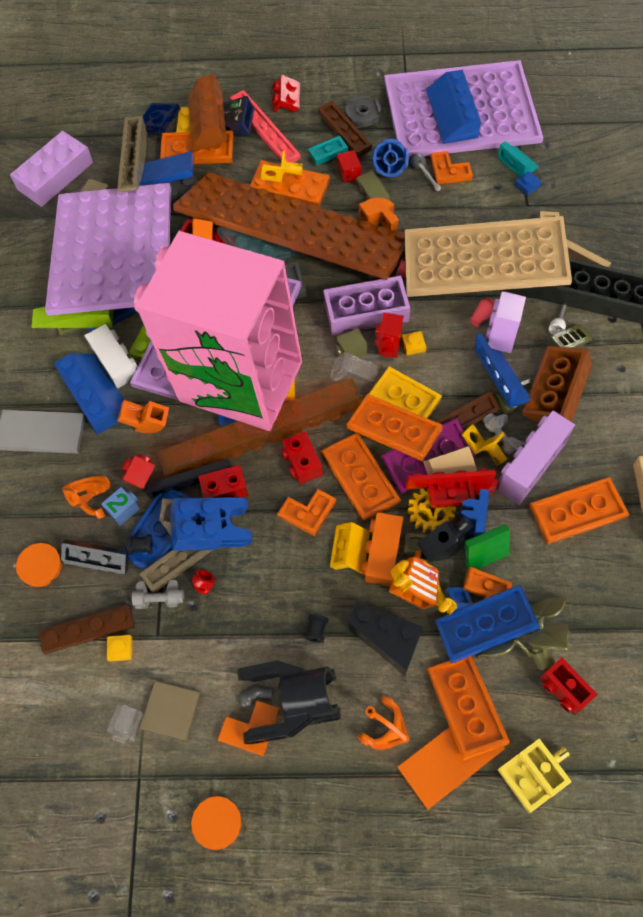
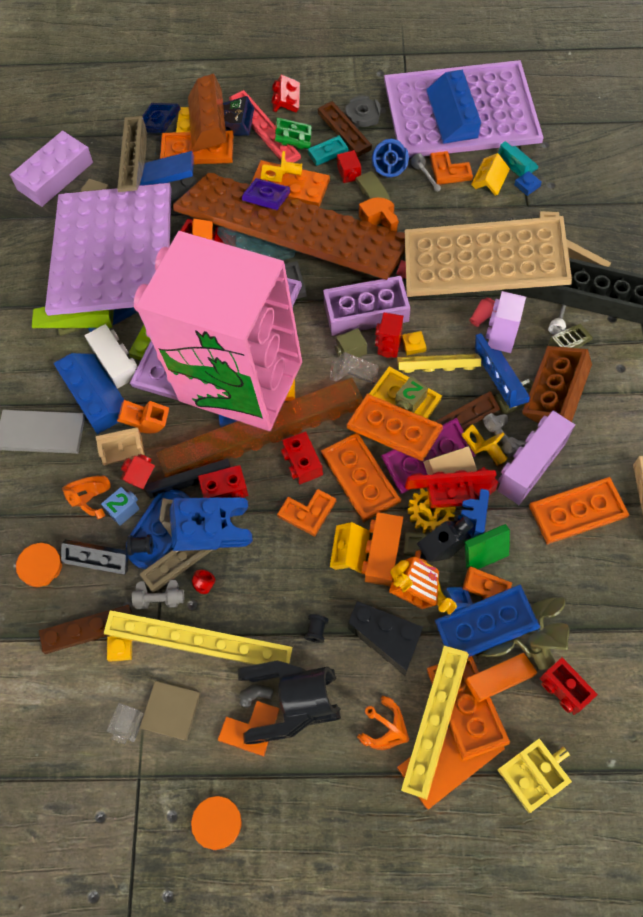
none -> tan hinge [96,427,145,466]
none -> light yellow plate [104,610,293,665]
none -> dark purple tile [242,178,290,210]
none -> green plate [274,117,311,149]
none -> olive brick [395,377,428,413]
none -> light yellow plate [397,354,481,373]
none -> light yellow plate [401,646,469,800]
none -> orange tile [465,653,537,702]
none -> yellow panel [471,153,510,196]

